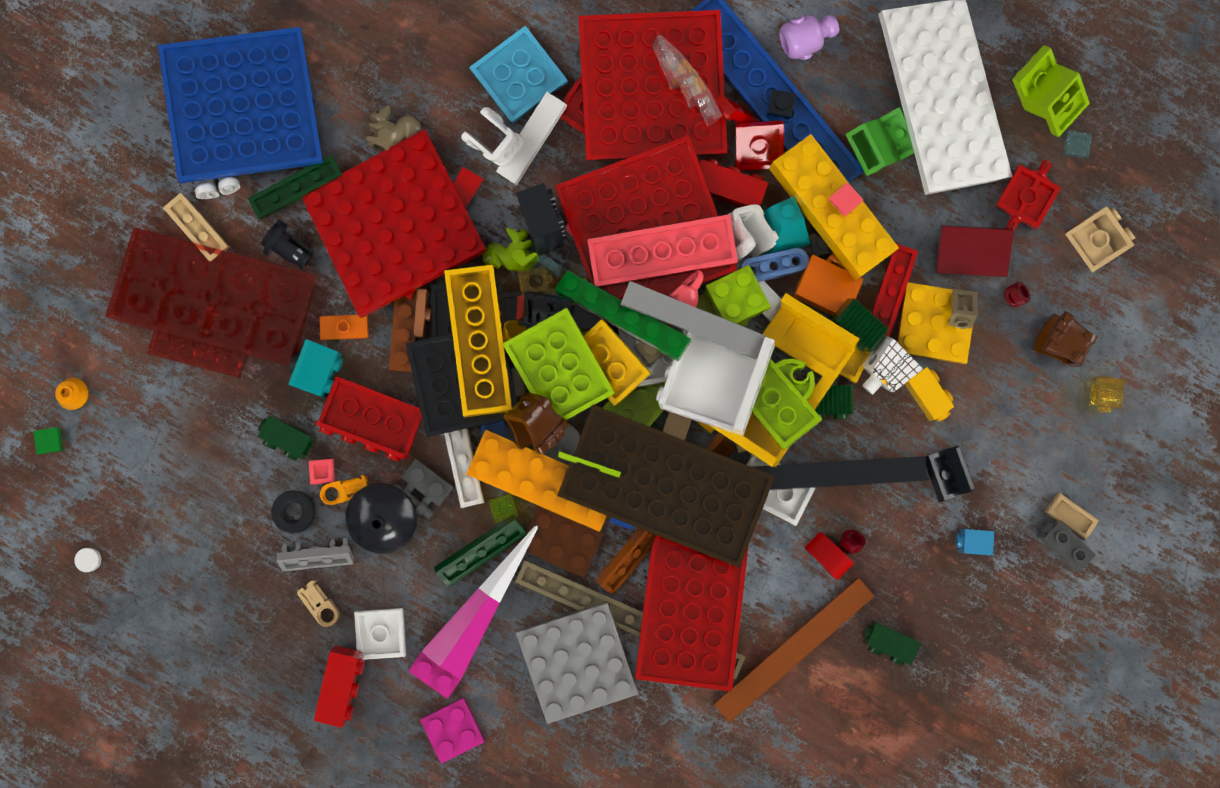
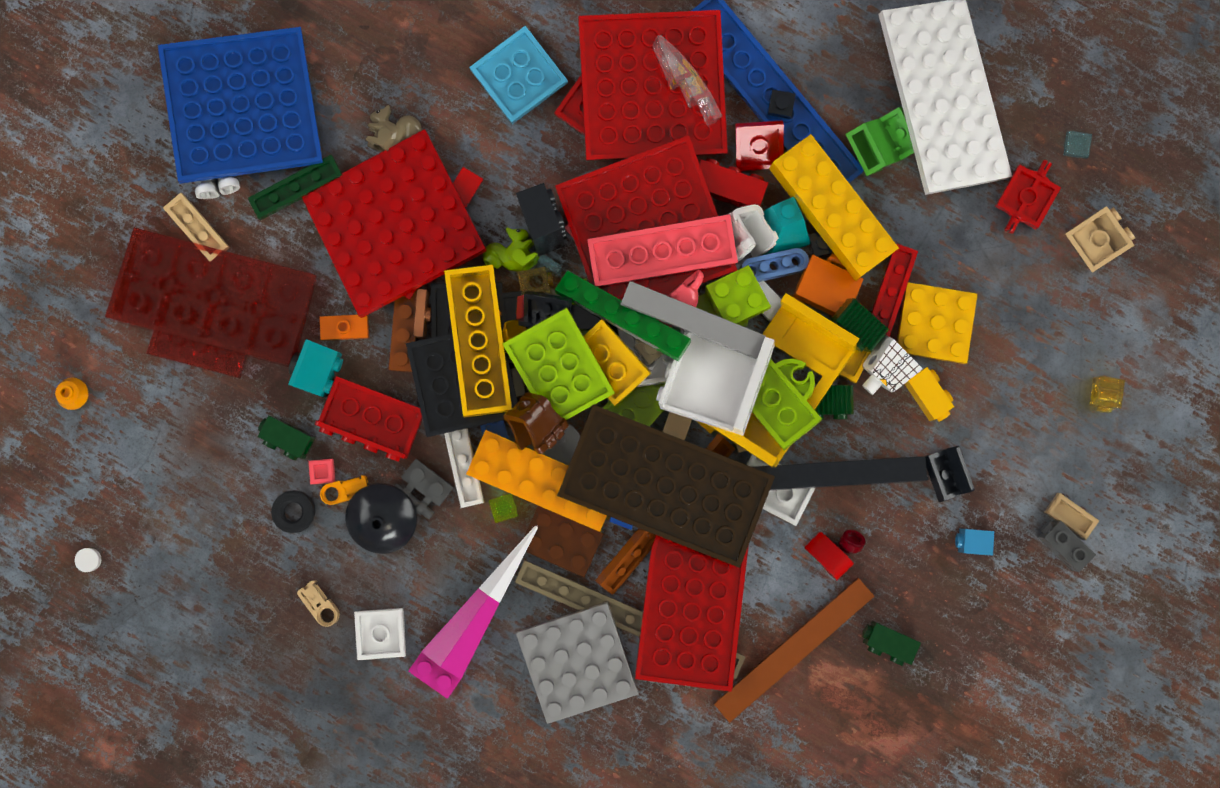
green tile [33,427,63,455] -> none
black piece [261,219,315,270] -> none
light grey plate [276,538,354,572] -> none
red brick [314,645,365,728] -> none
dark pink plate [420,697,485,764] -> none
dark green plate [434,514,527,587] -> none
white piece [461,107,523,167] -> none
white tile [496,92,568,185] -> none
lime piece [558,451,621,477] -> none
red plate [716,95,758,123] -> none
lavender piece [779,14,839,60] -> none
coral tile [828,182,863,217] -> none
dark red tile [935,225,1014,277] -> none
dark tan bracket [948,289,978,329] -> none
dark red tile [1004,281,1031,308] -> none
lime bracket [1012,45,1090,137] -> none
reddish brown piece [1032,311,1098,367] -> none

